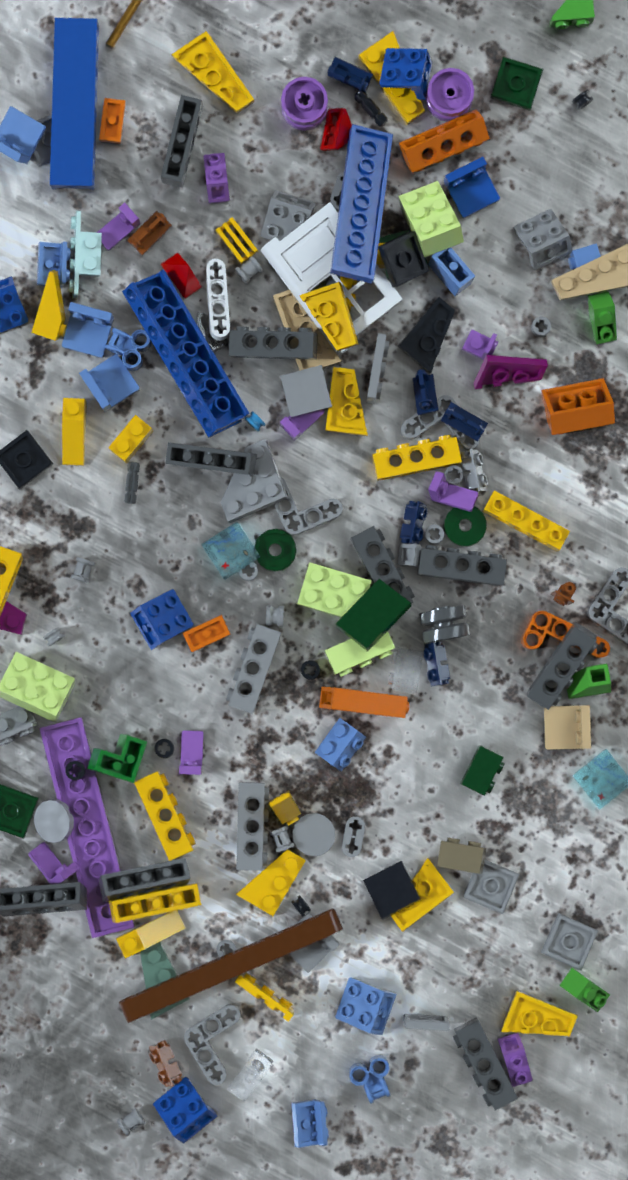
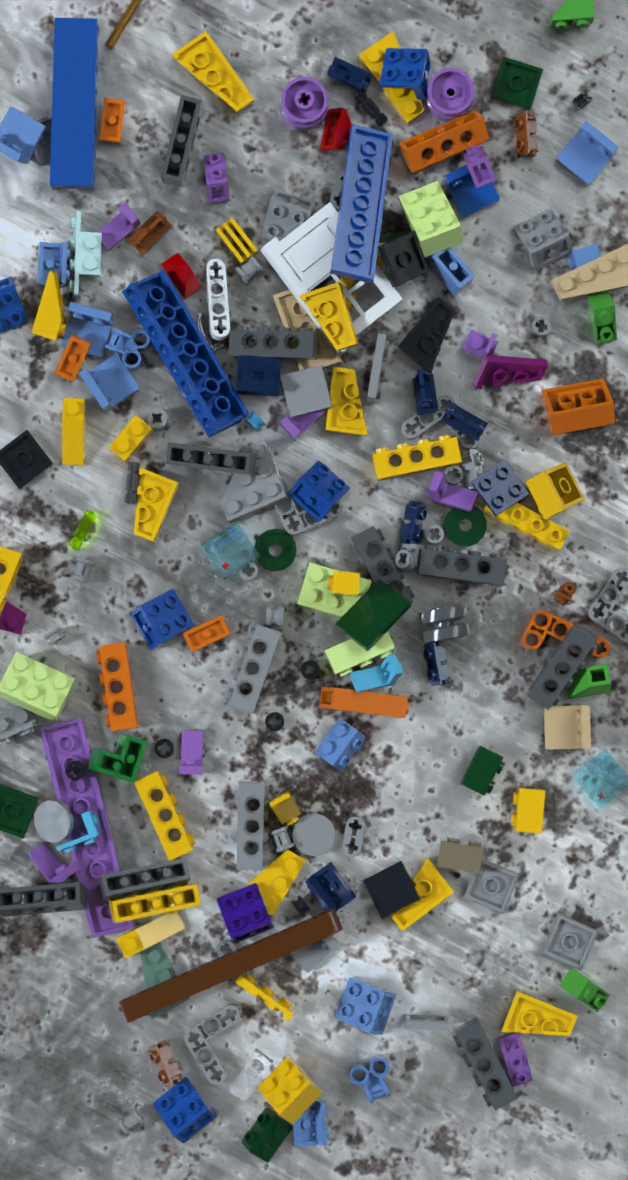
none -> orange plate [54,334,92,382]
none -> medium azure bracket [56,810,100,853]
none -> clear neon green axle [69,510,97,550]
none -> orange brick [96,642,139,731]
none -> yellow wing [134,467,179,543]
none -> light grey wheel [146,408,169,431]
none -> dark purple bracket [217,883,275,944]
none -> dark blue bracket [236,355,281,396]
none -> dark green bracket [241,1107,293,1163]
none -> yellow brick [257,1056,323,1125]
none -> black bush [265,712,284,731]
none -> blue bracket [288,461,350,522]
none -> dark blue bracket [305,862,356,912]
none -> yellow brick [327,571,360,598]
none -> medium azure bracket [349,654,403,693]
none -> light grey bush [395,549,417,570]
none -> medium lavender bracket [463,145,496,188]
none -> dark blue bracket [471,459,530,516]
none -> yellow brick [511,787,546,834]
none -> dark orange hinge [514,111,538,158]
none -> yellow brick [525,462,585,520]
none -> medium blue bracket [557,120,619,185]

